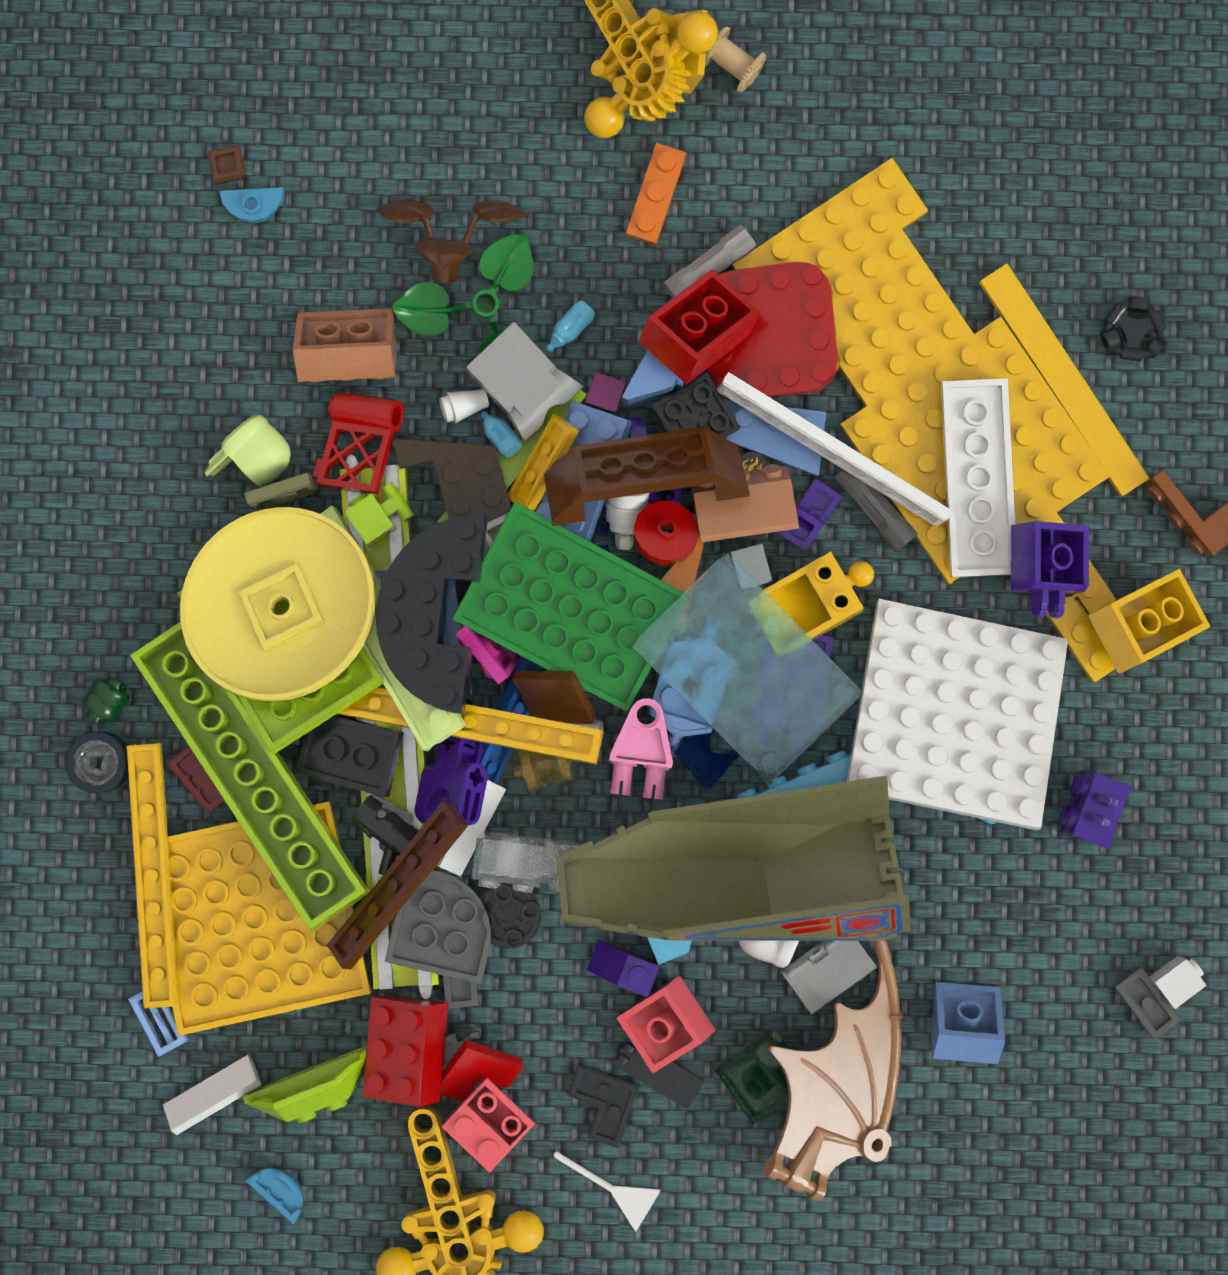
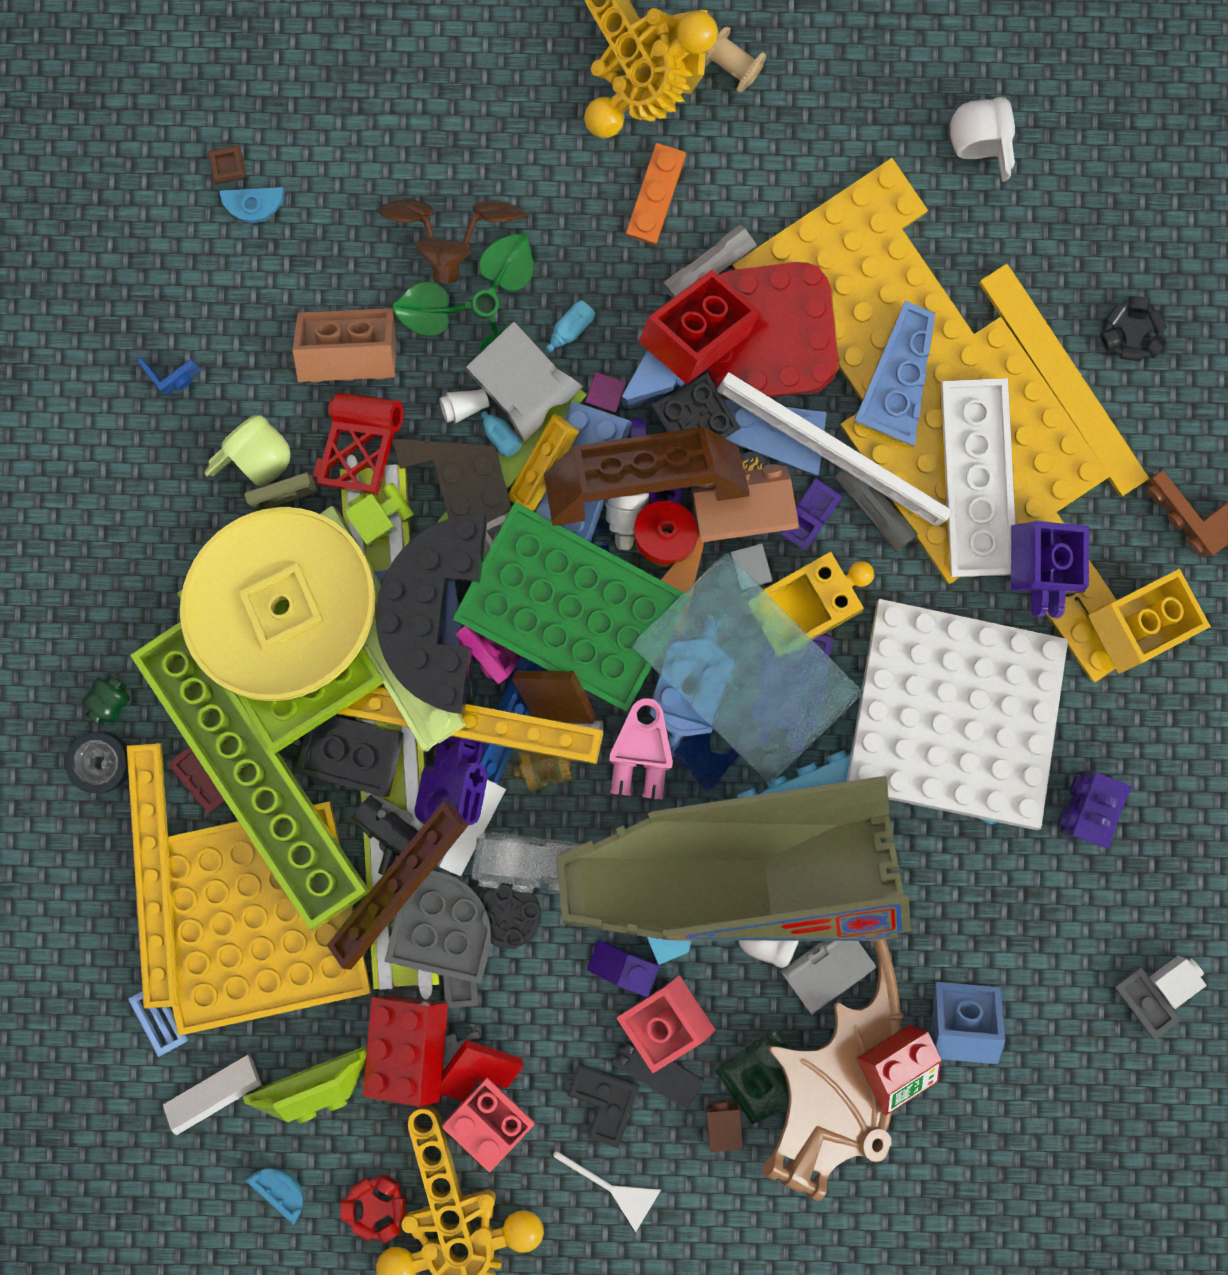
none -> blue bracket [137,357,201,395]
none -> red piece [341,1174,406,1243]
none -> reddish brown brick [705,1100,743,1152]
none -> medium blue wing [854,301,935,447]
none -> red slope [857,1024,941,1115]
none -> white piece [950,97,1015,182]

